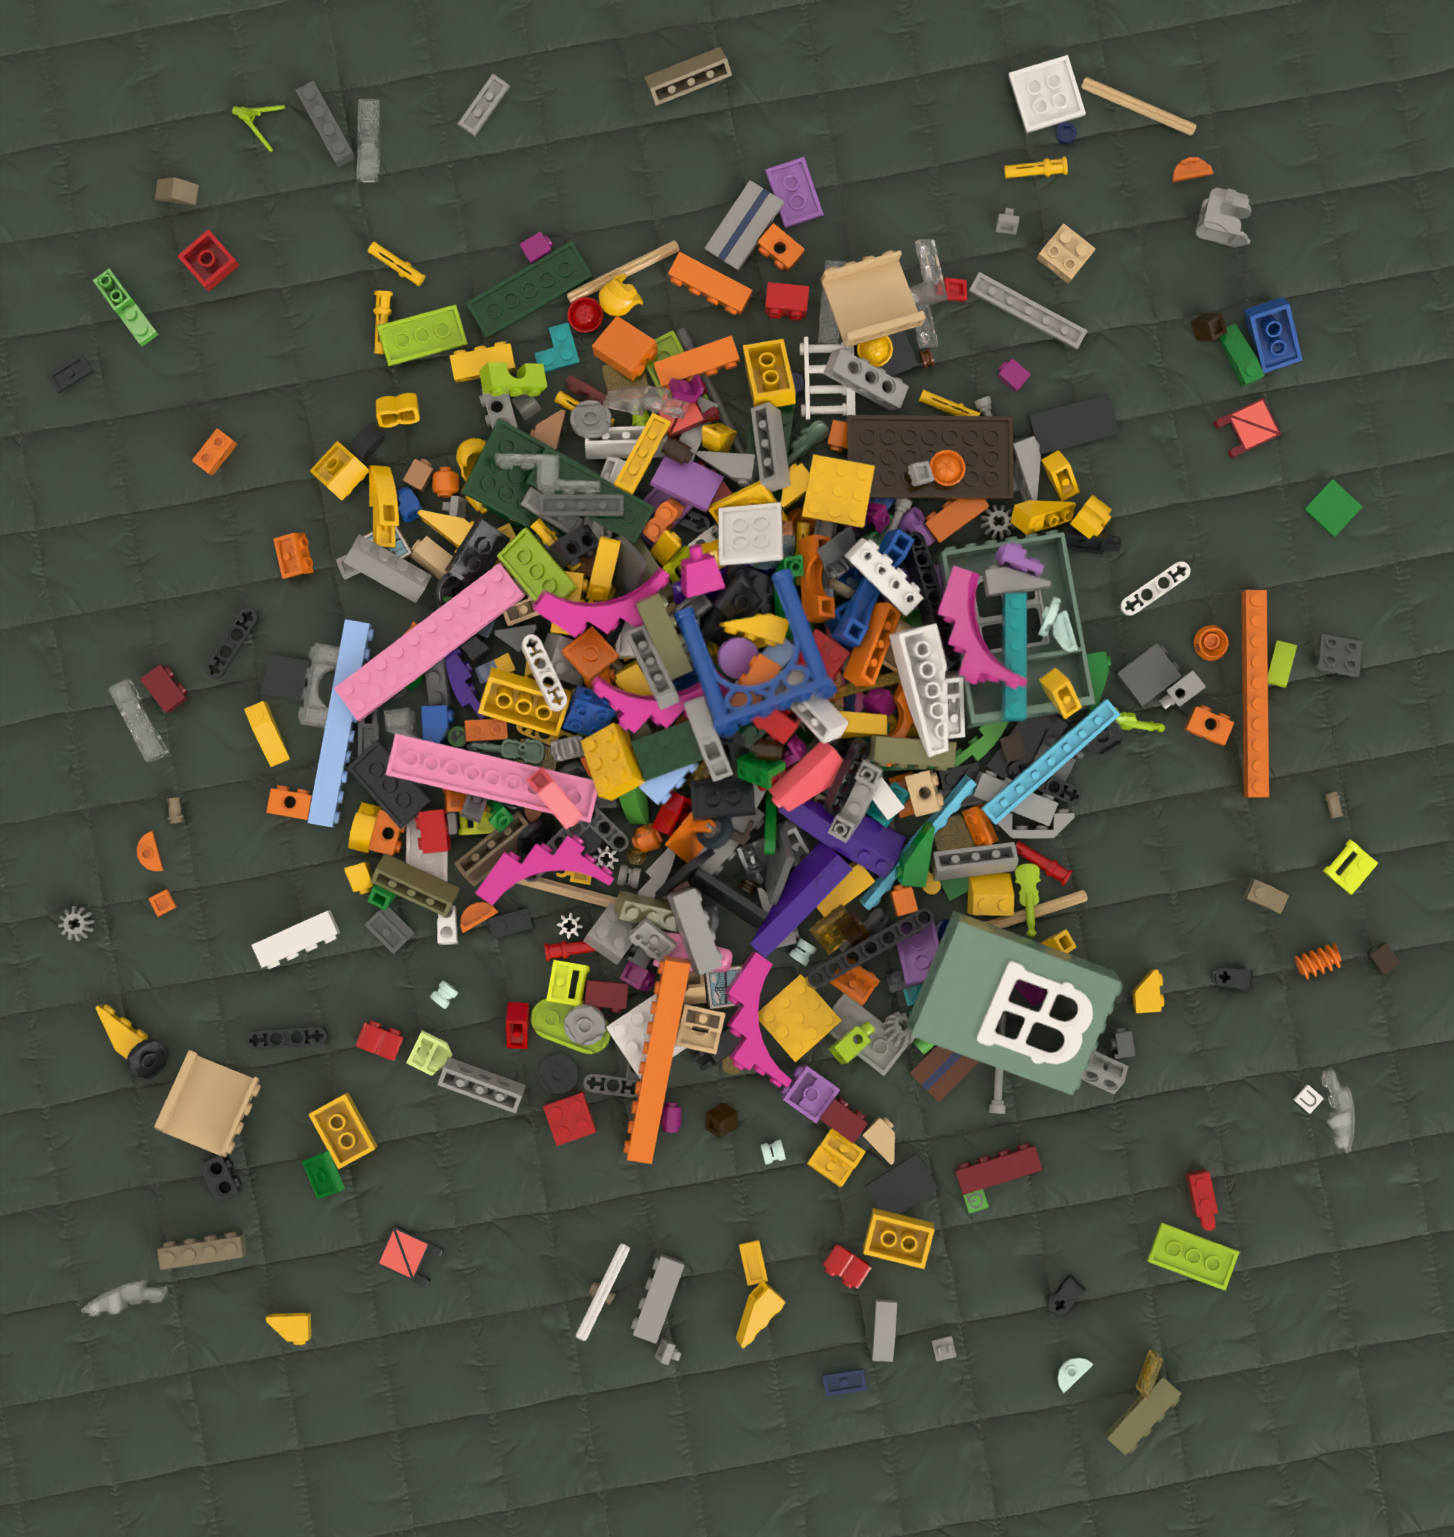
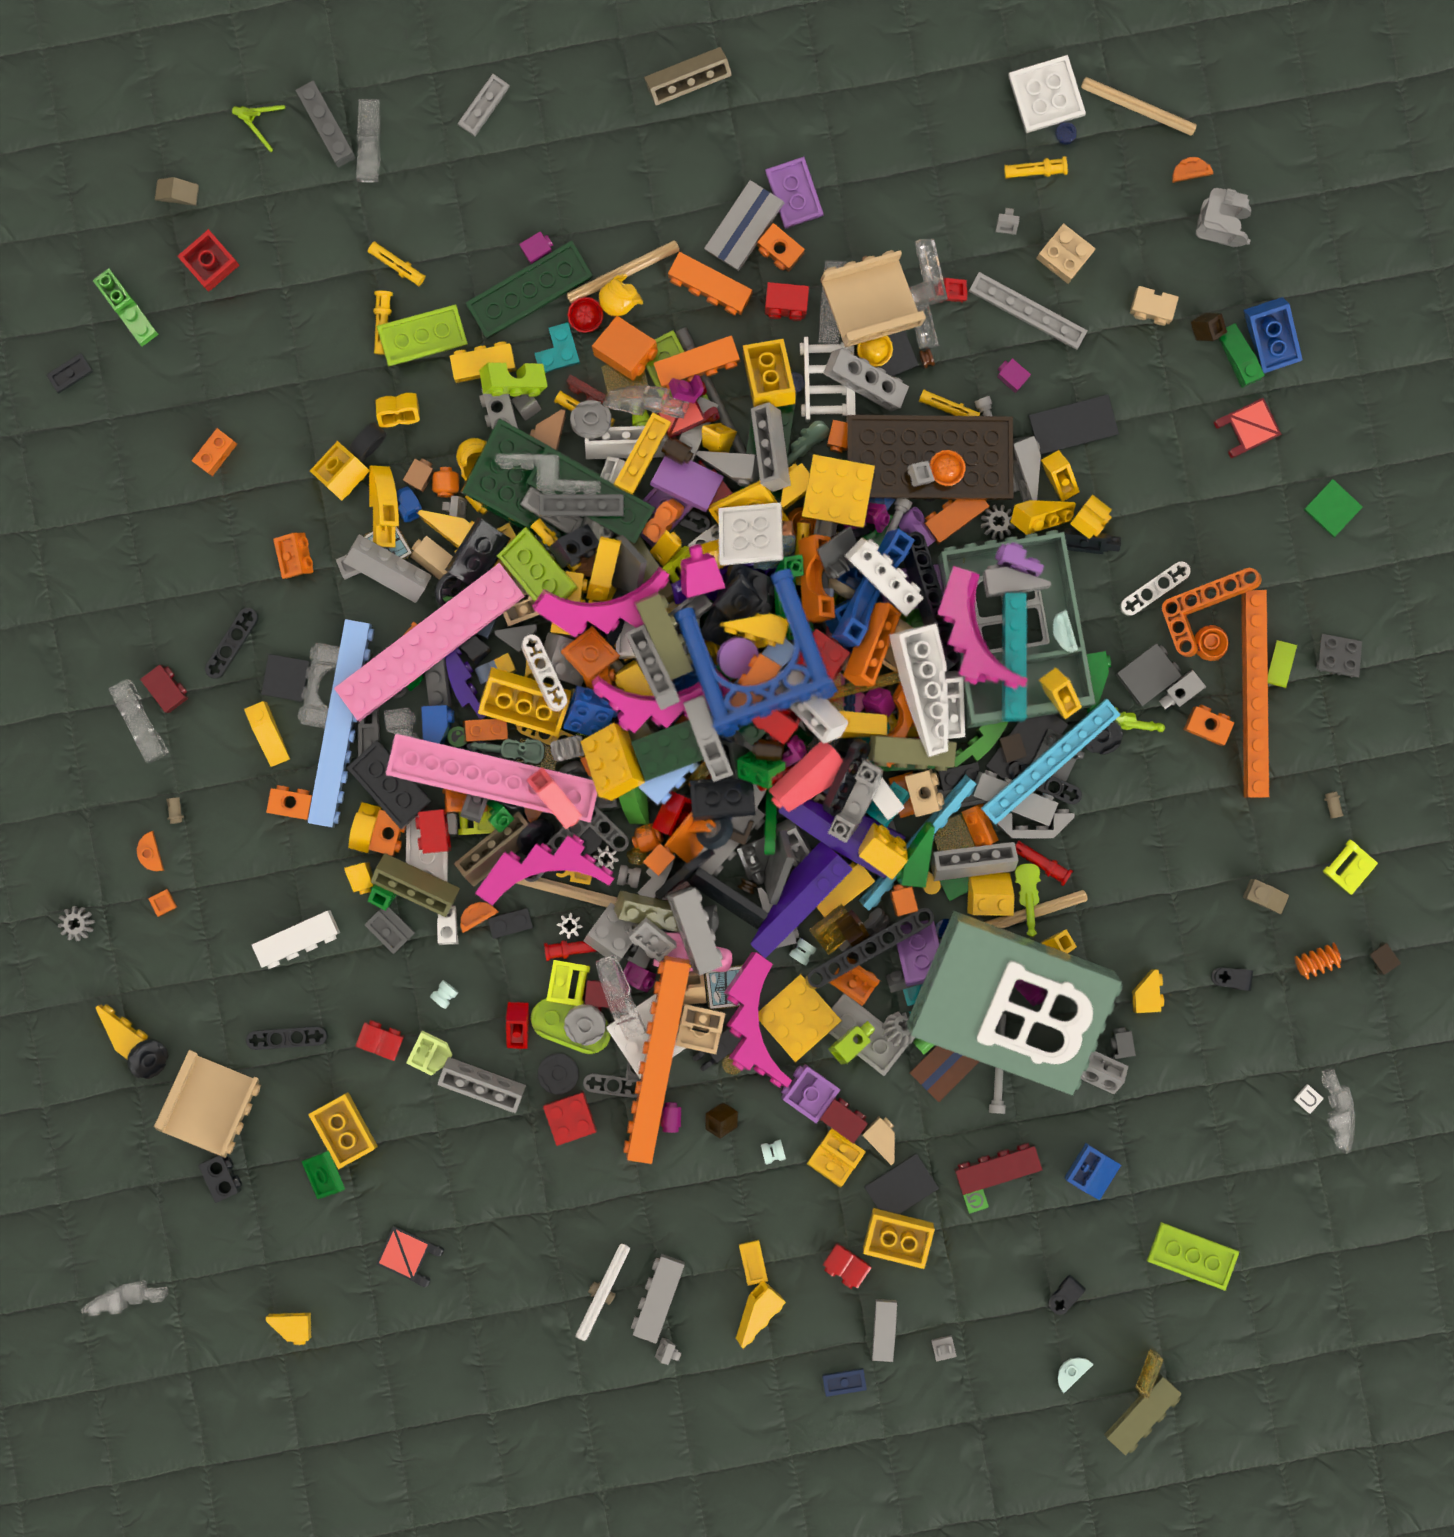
dark tan brick [157,1232,247,1270] -> none
light aqua plate [1038,596,1061,637] -> none
red brick [1185,1169,1218,1231] -> none
none -> clear slope [595,954,646,1040]
none -> orange brick [643,844,676,876]
none -> yellow slope [859,823,908,880]
none -> blue slope [1064,1143,1121,1200]
none -> tan brick [1130,286,1179,326]
none -> orange beam [1162,568,1262,657]

